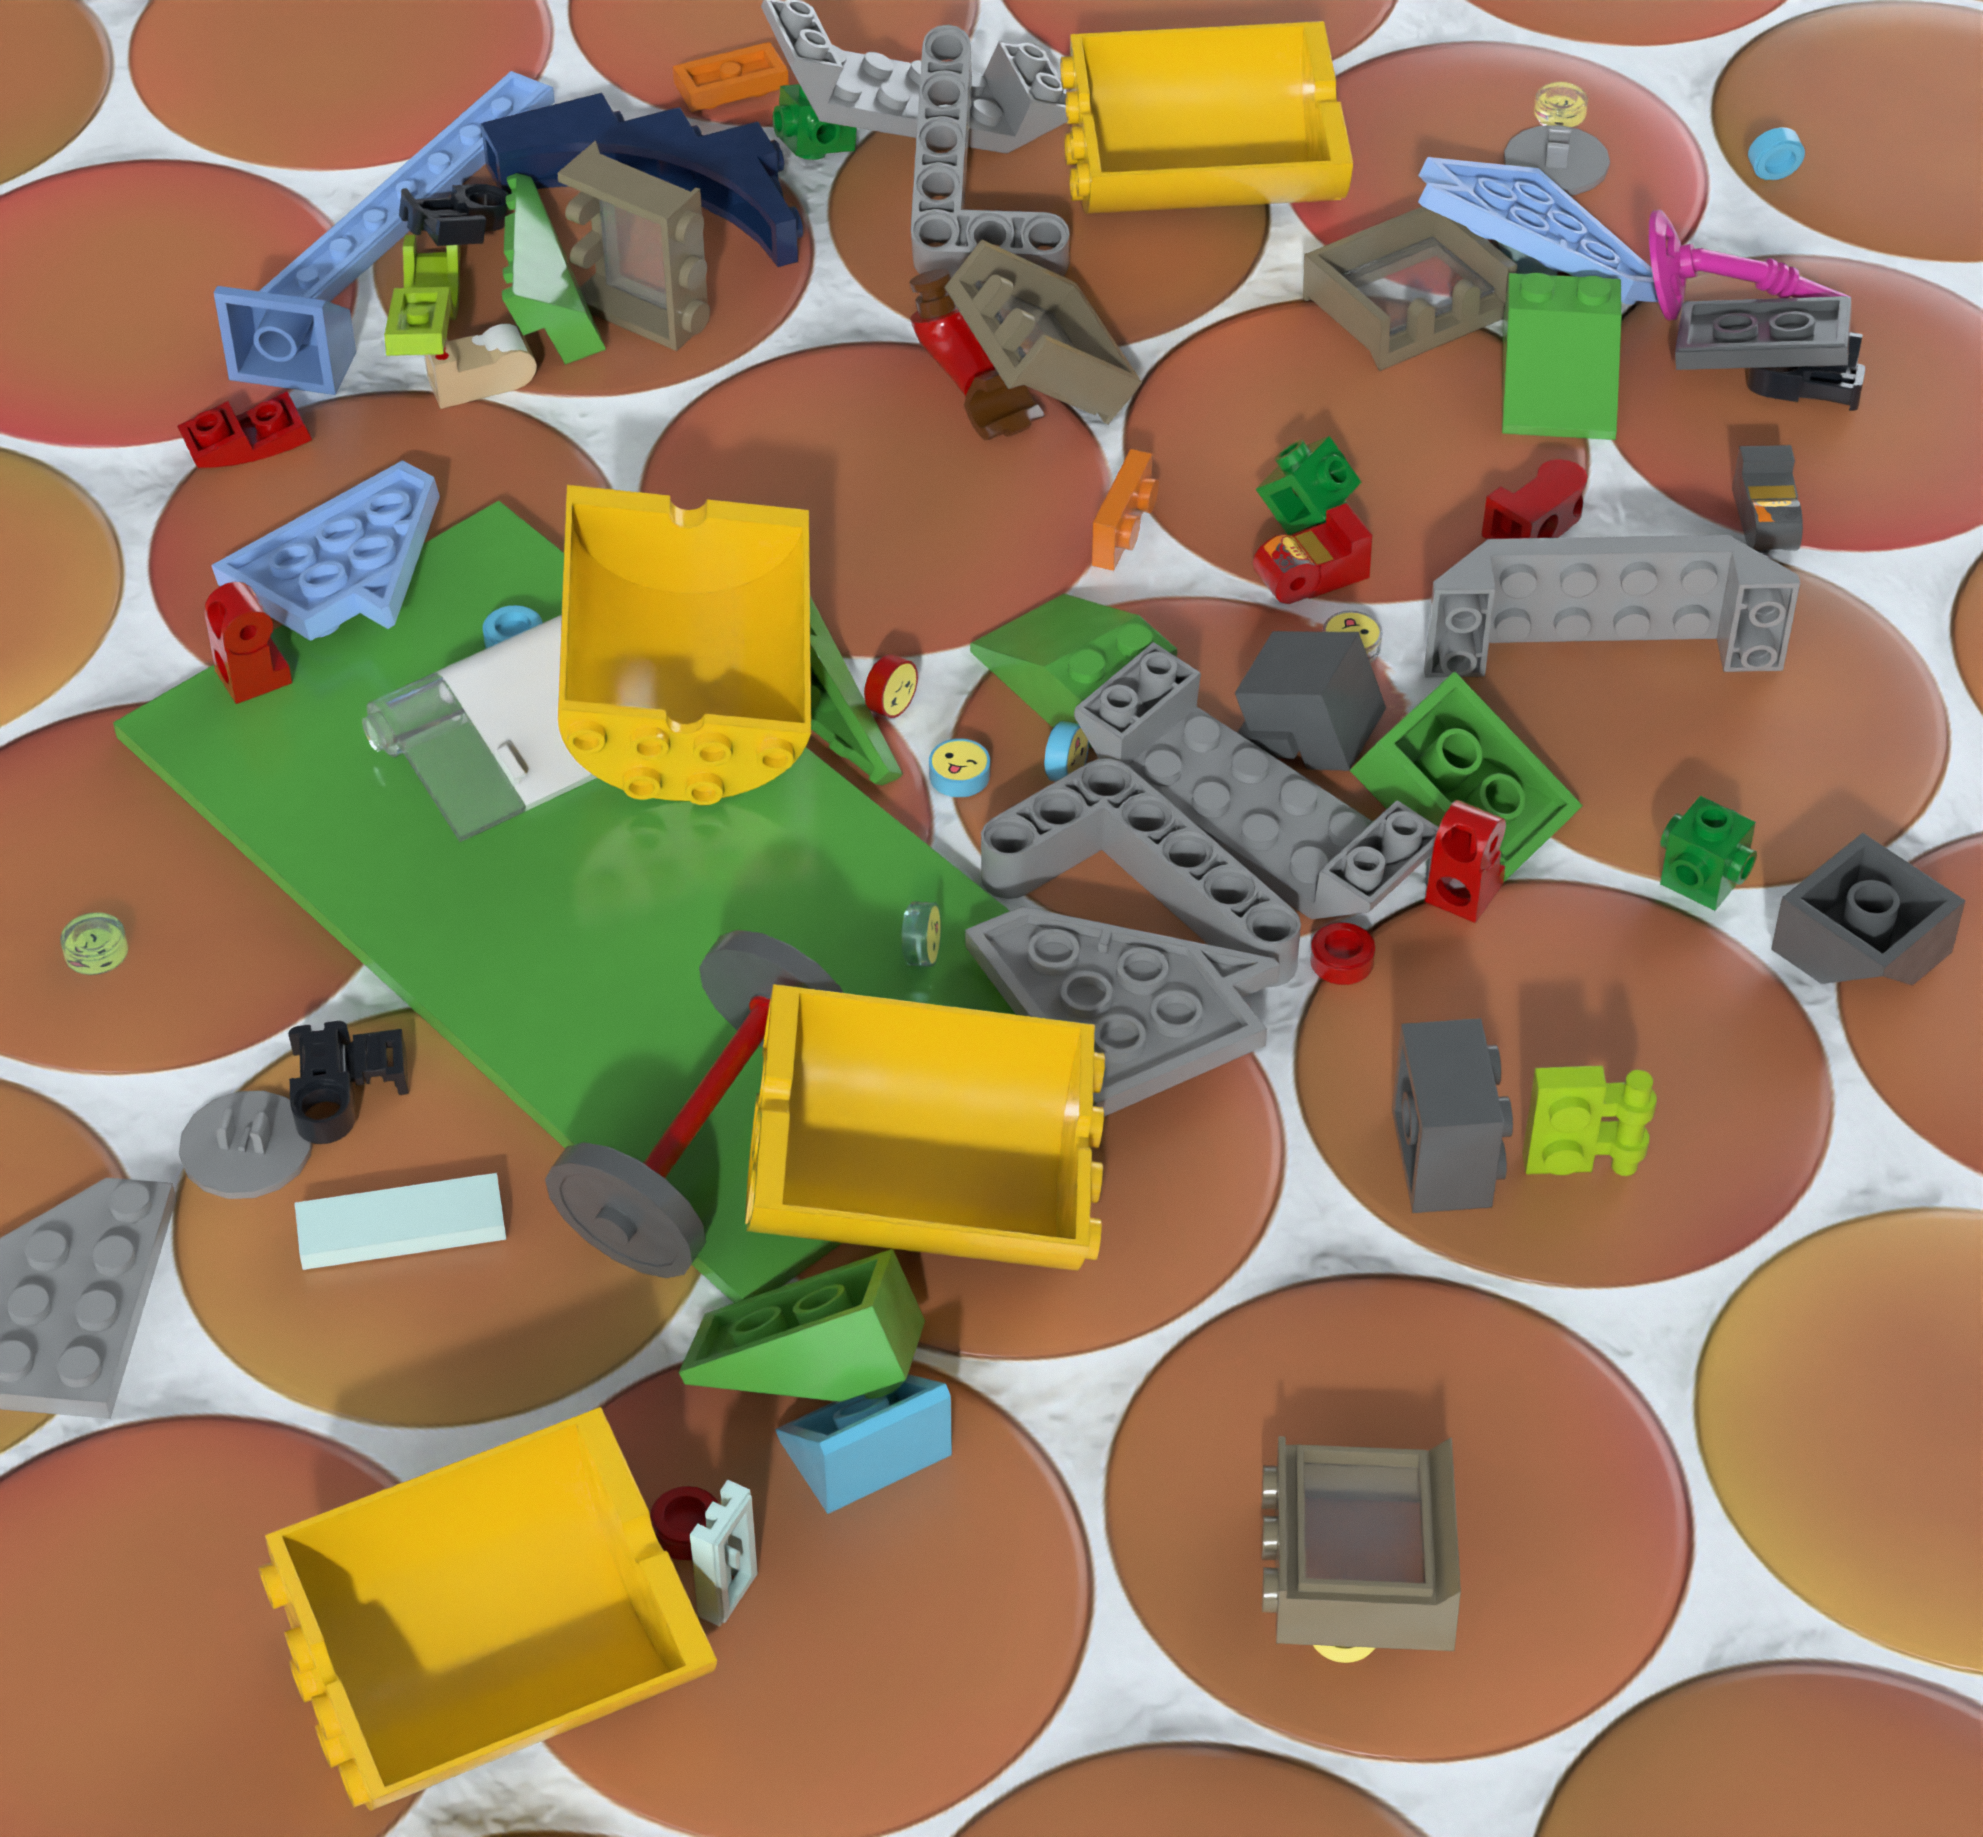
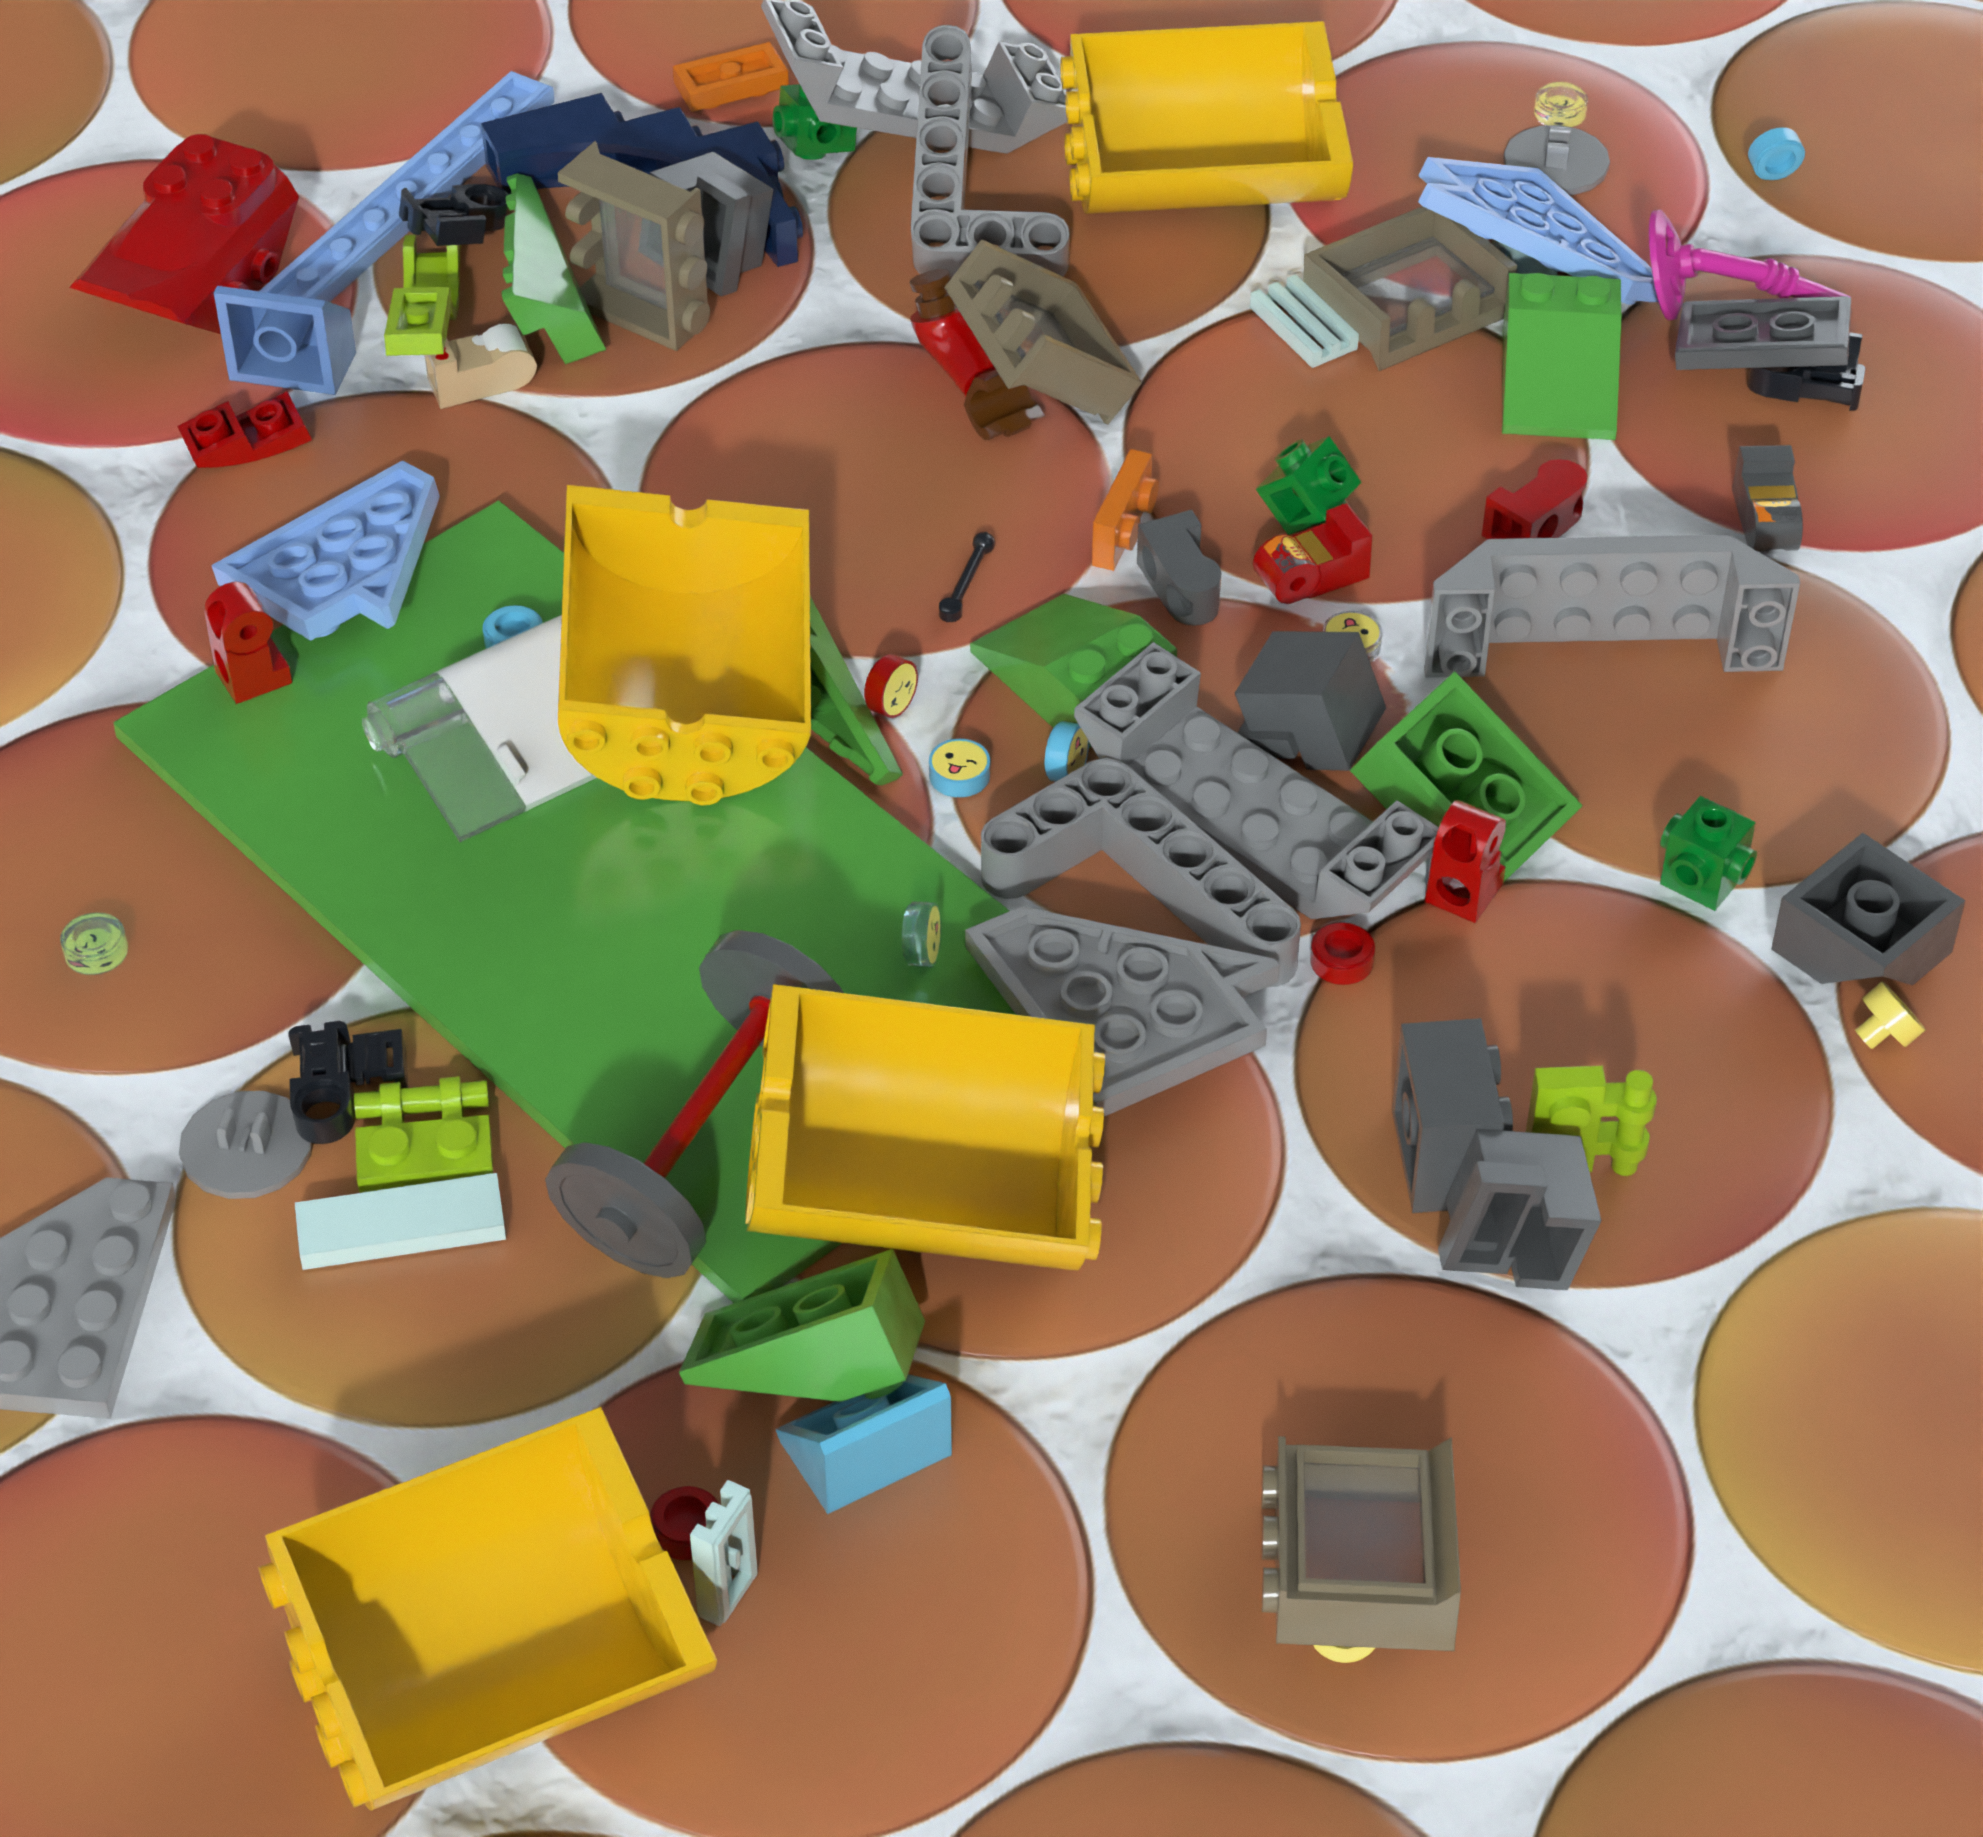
none -> red slope [69,134,299,334]
none -> lime plate [354,1076,494,1193]
none -> dark grey plate [640,152,773,297]
none -> black hinge [939,532,995,622]
none -> dark grey leg [1137,509,1222,626]
none -> light aqua tile [1250,274,1359,368]
none -> dark grey plate [1438,1129,1602,1290]
none -> light yellow tile [1855,981,1926,1049]

